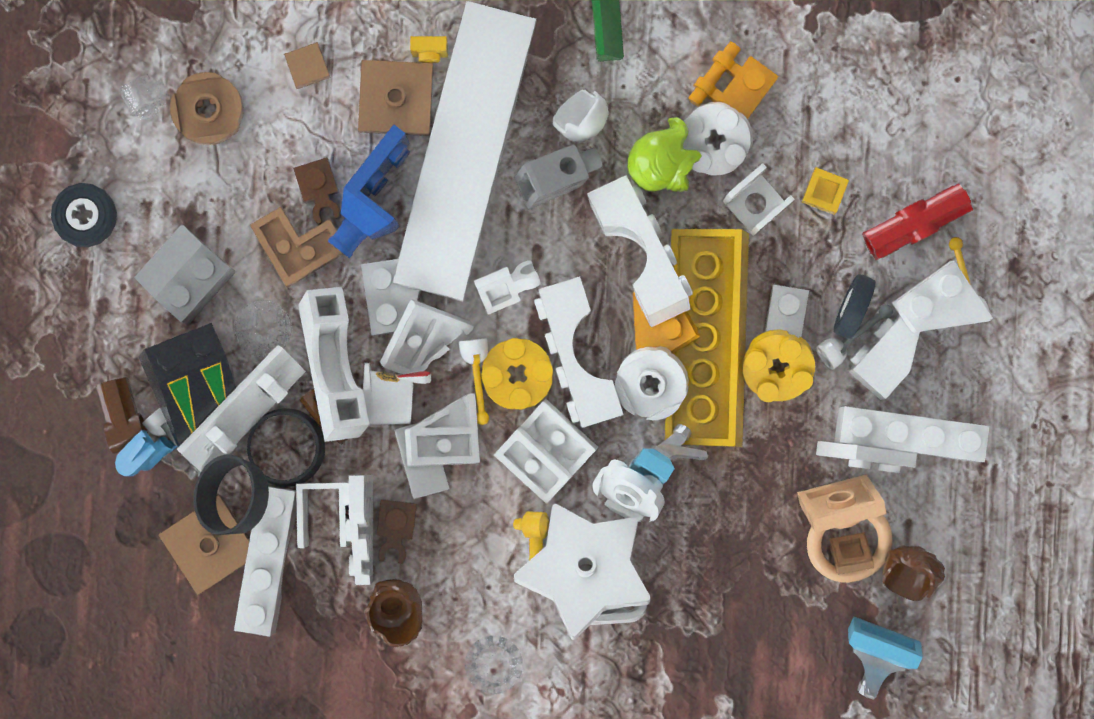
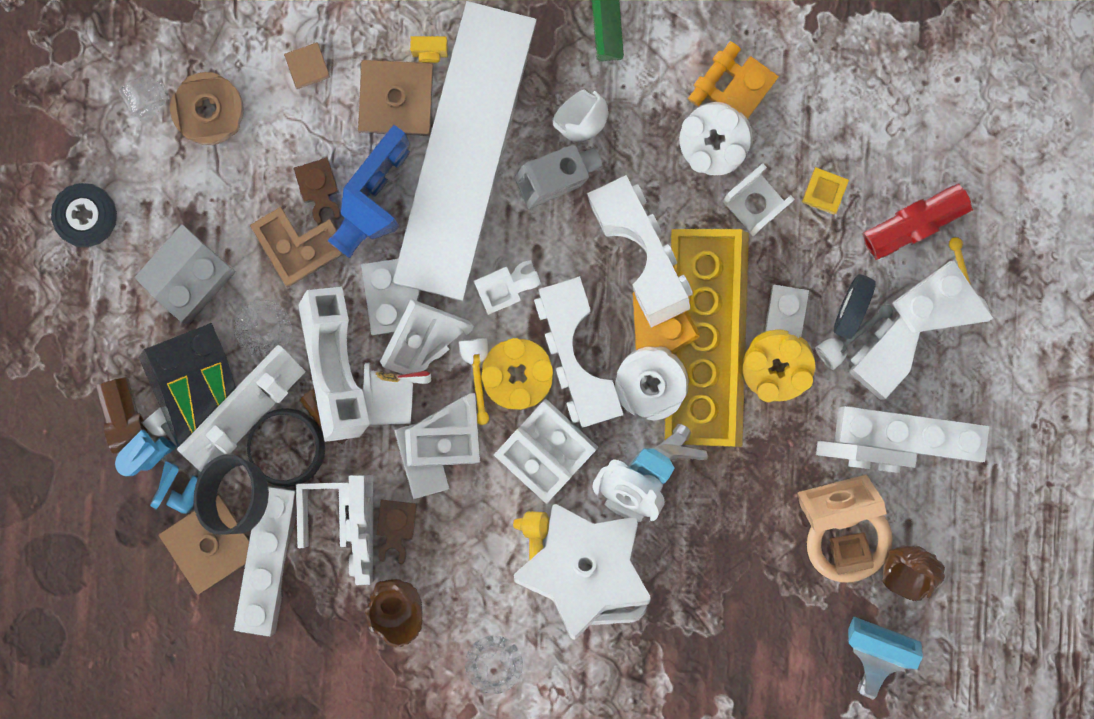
lime hair [627,117,702,192] -> none
none -> dark azure piece [150,461,198,514]

